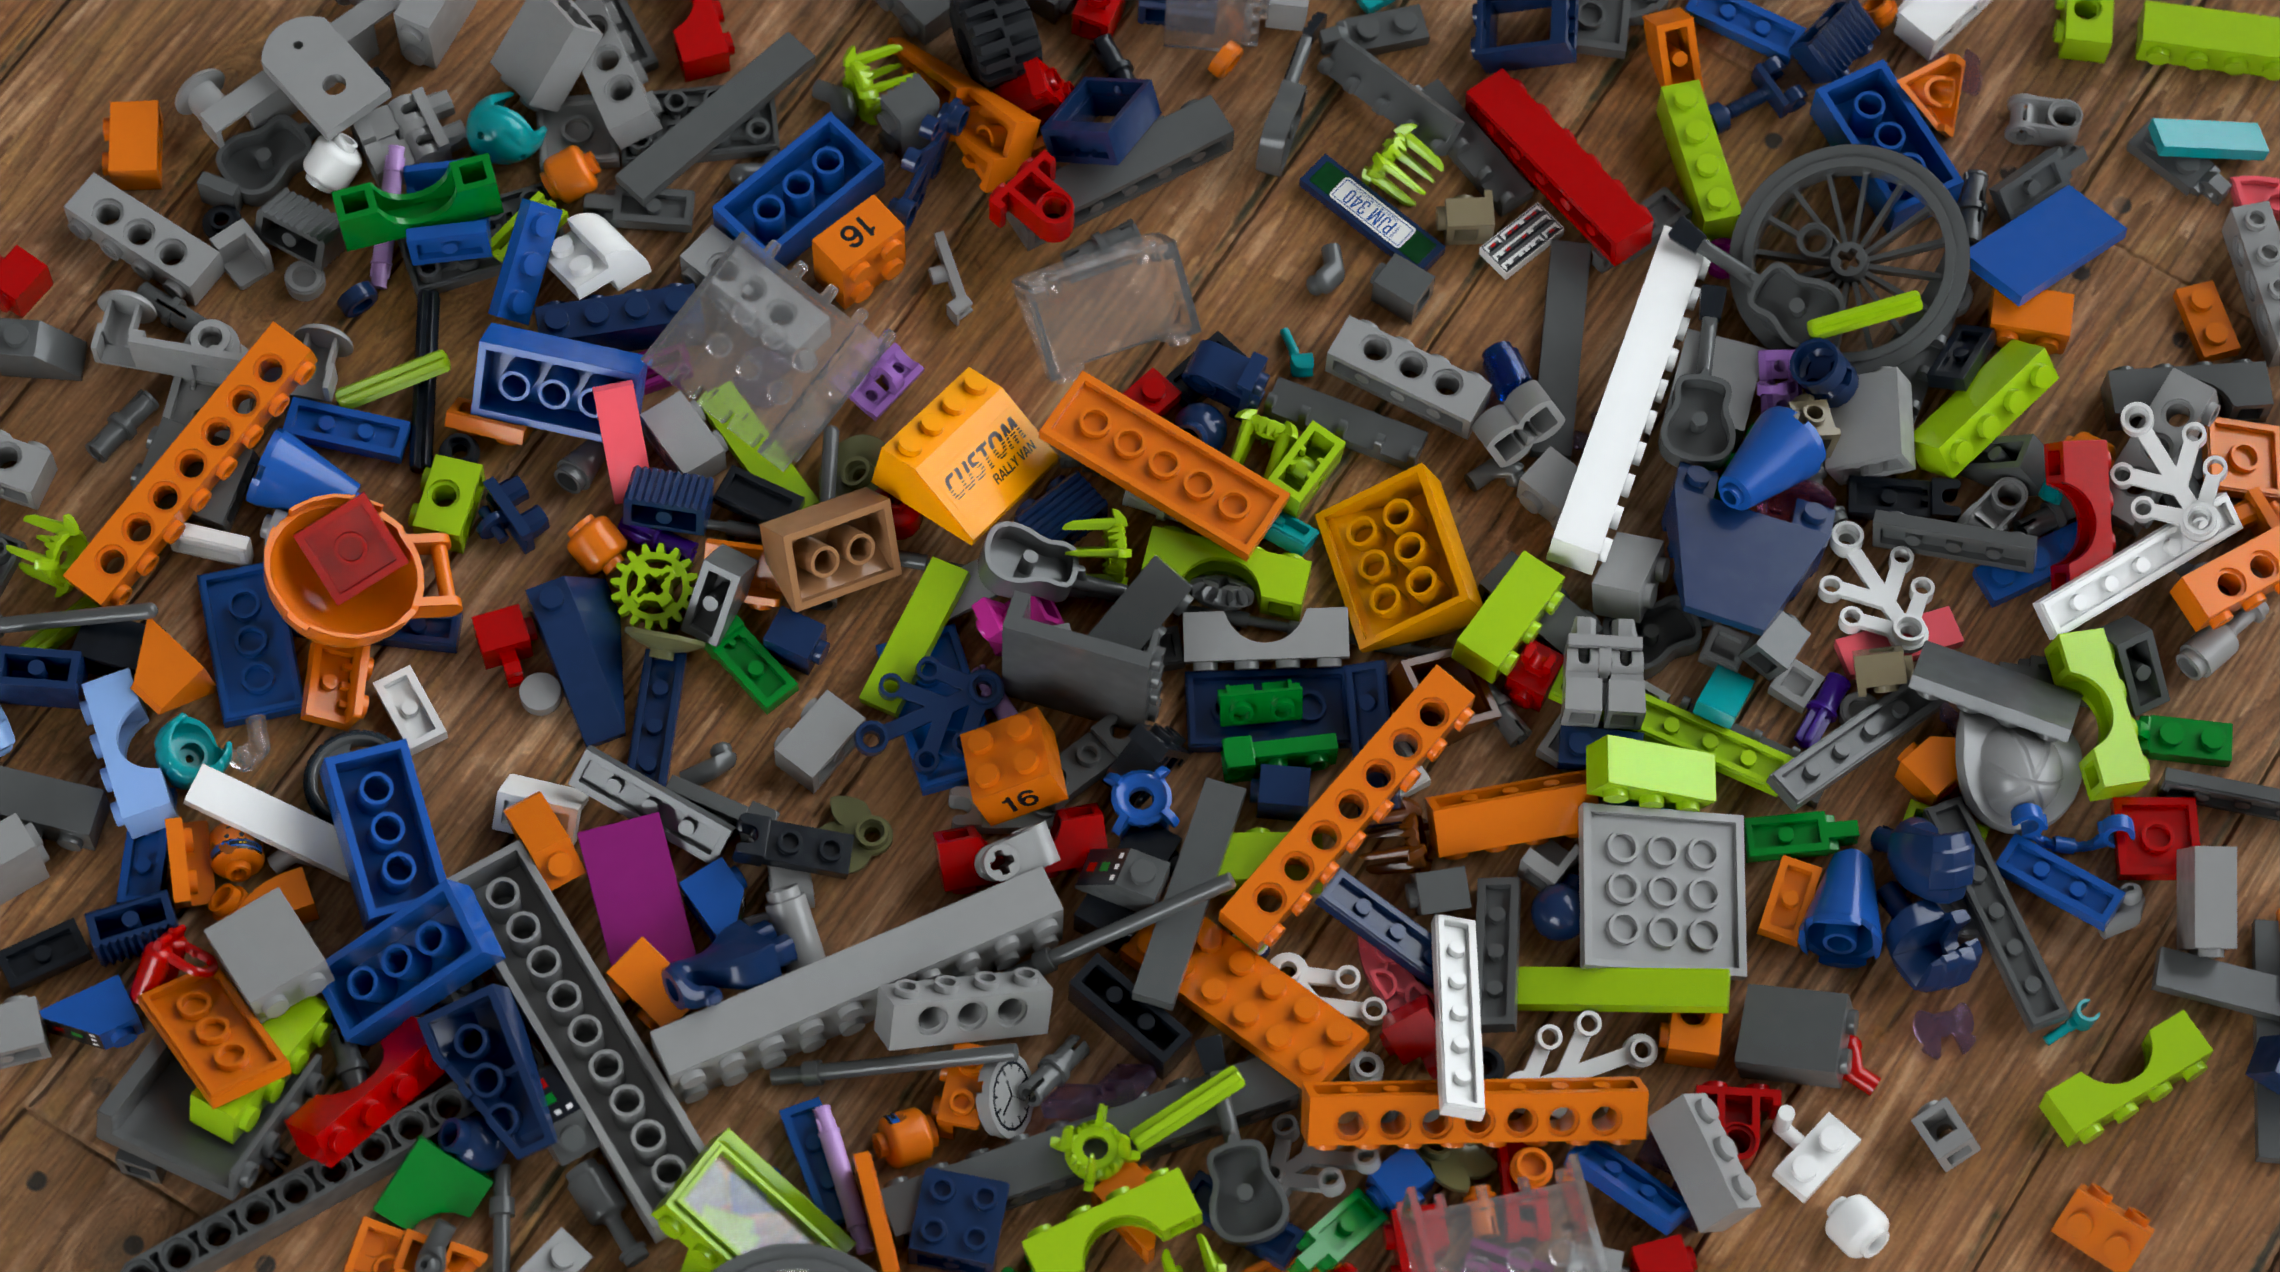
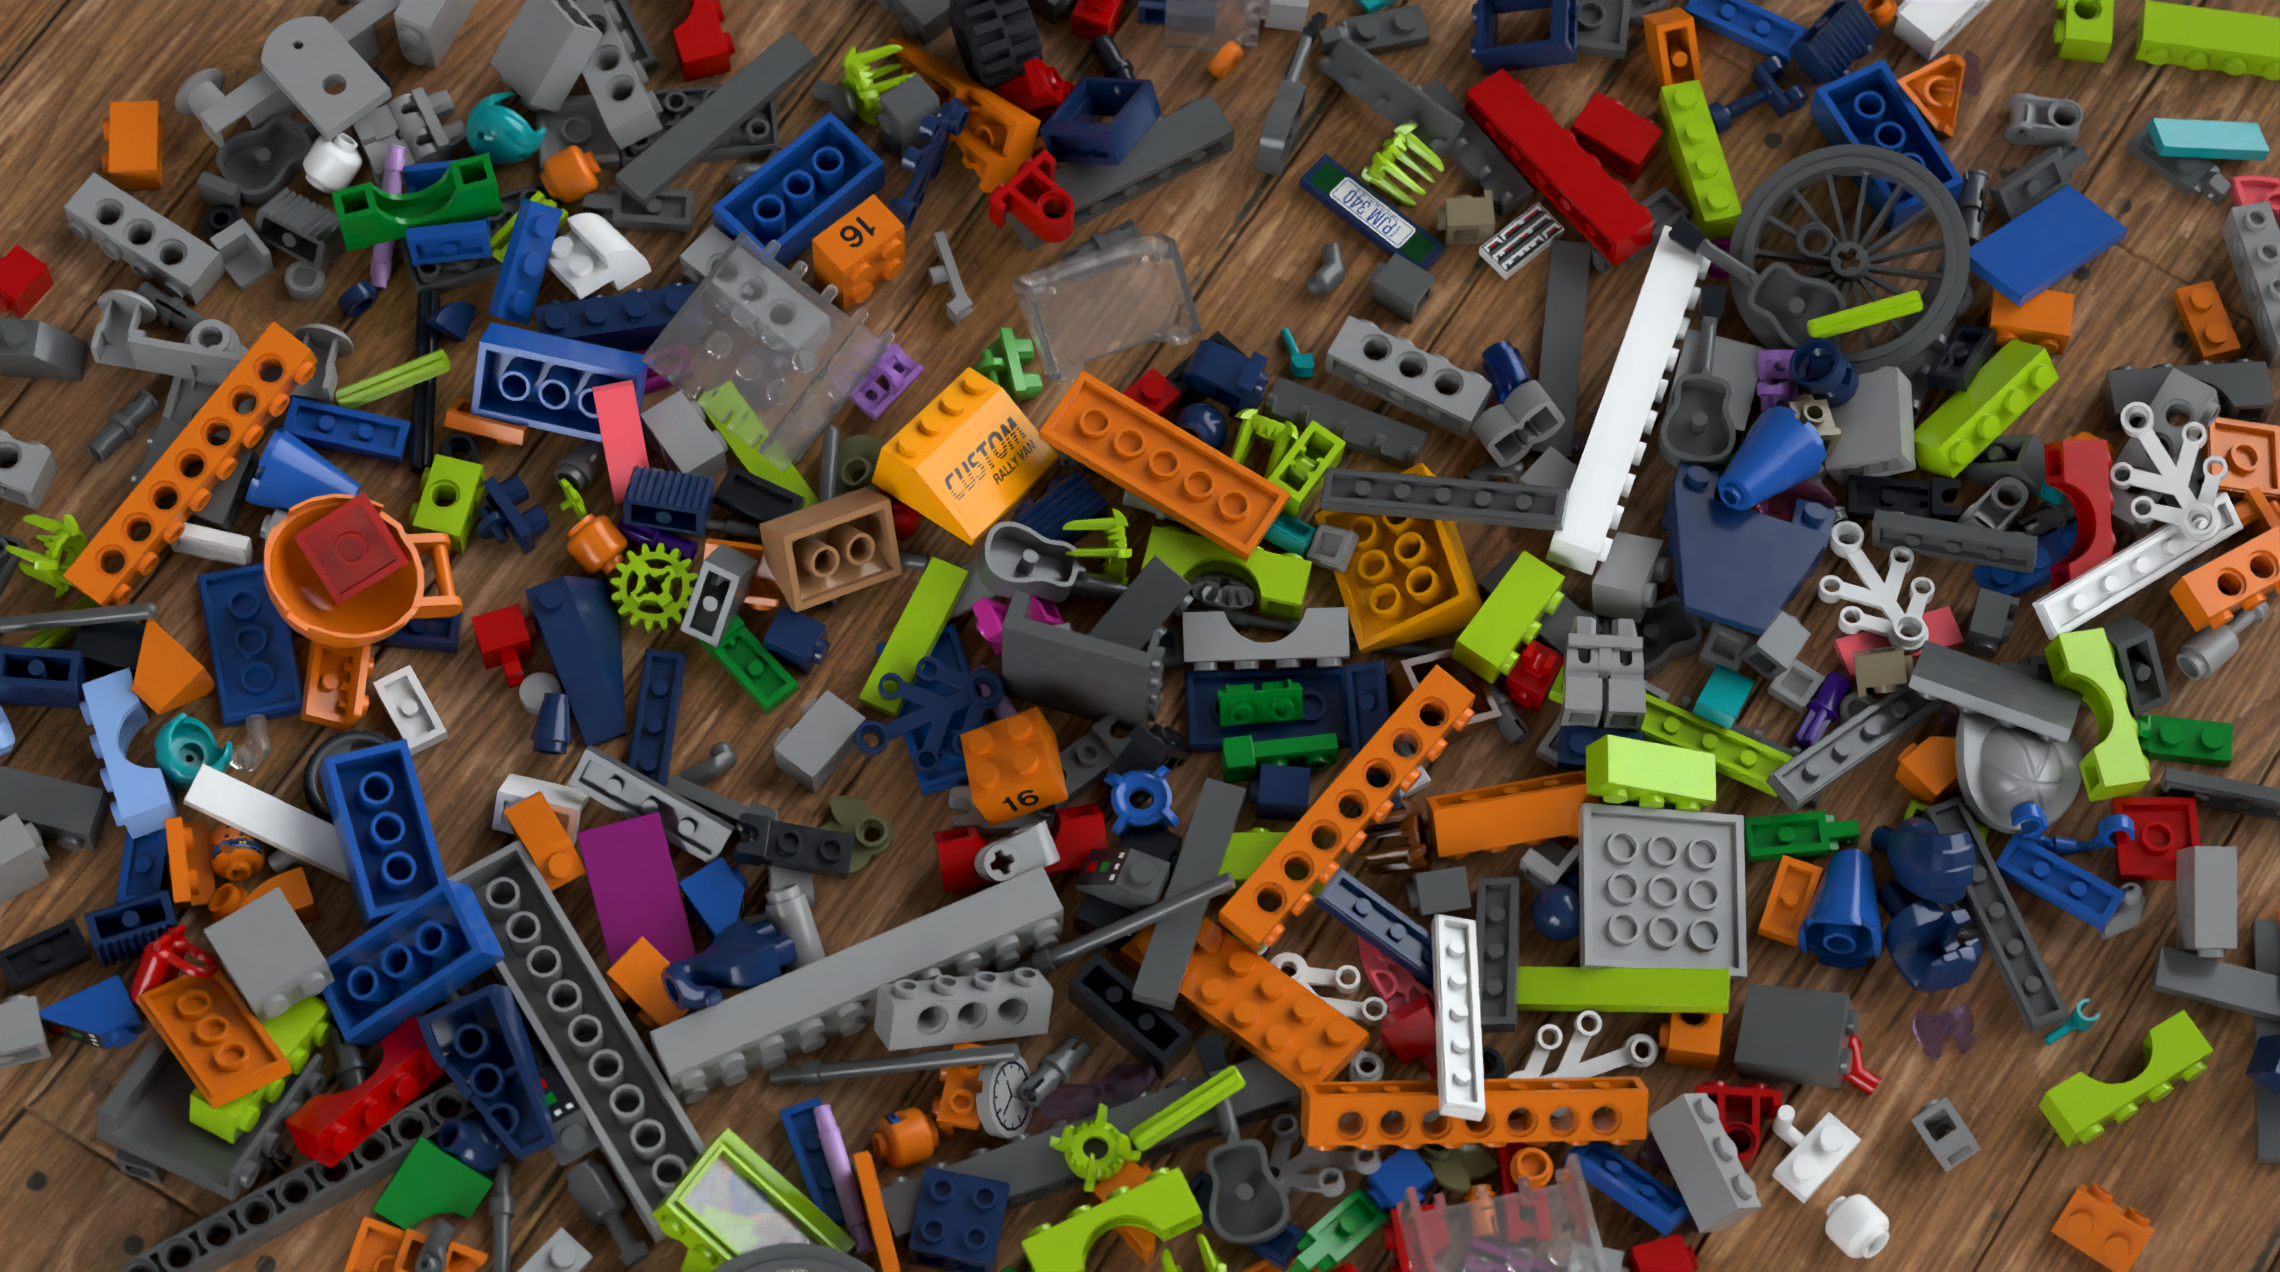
olive dish [624,626,706,661] -> none
none -> dark blue tile [427,302,476,343]
none -> dark blue cone [530,693,572,755]
none -> lime plant [559,478,588,520]
none -> bright green hips [973,328,1043,405]
none -> light grey tile [1305,522,1360,573]
none -> dark grey tile [1319,467,1569,531]
none -> red brick [1571,92,1663,184]
none -> dark grey brick [1963,588,2020,657]

